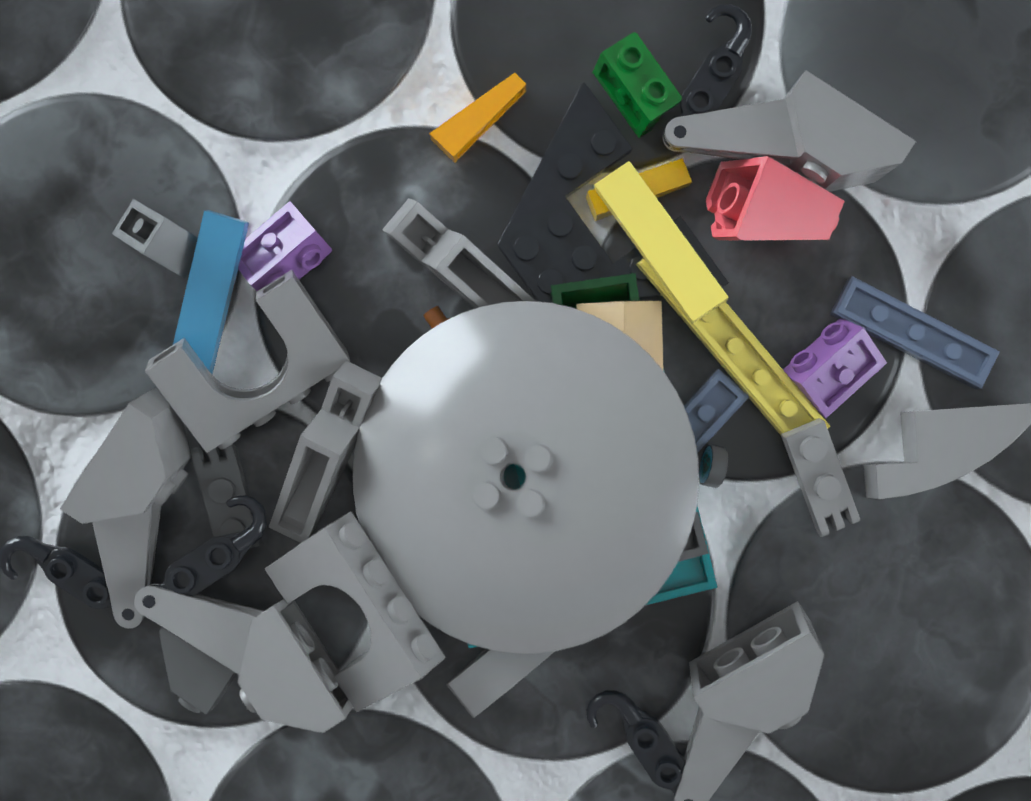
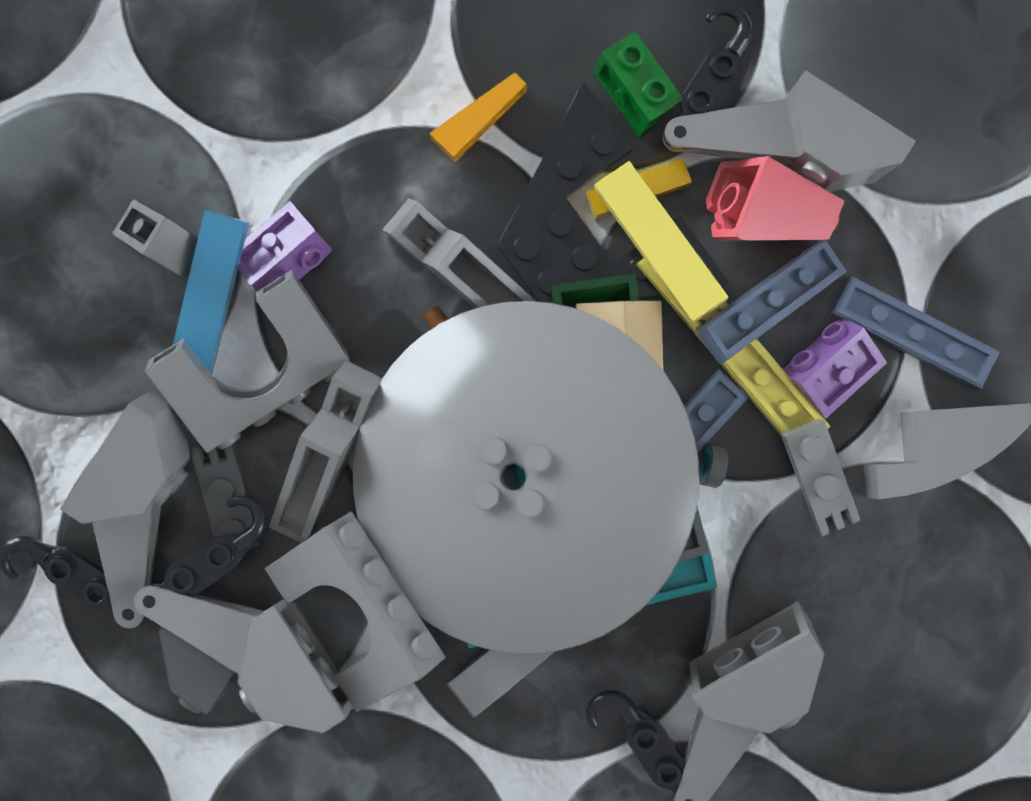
none -> sand blue tile [695,240,847,364]

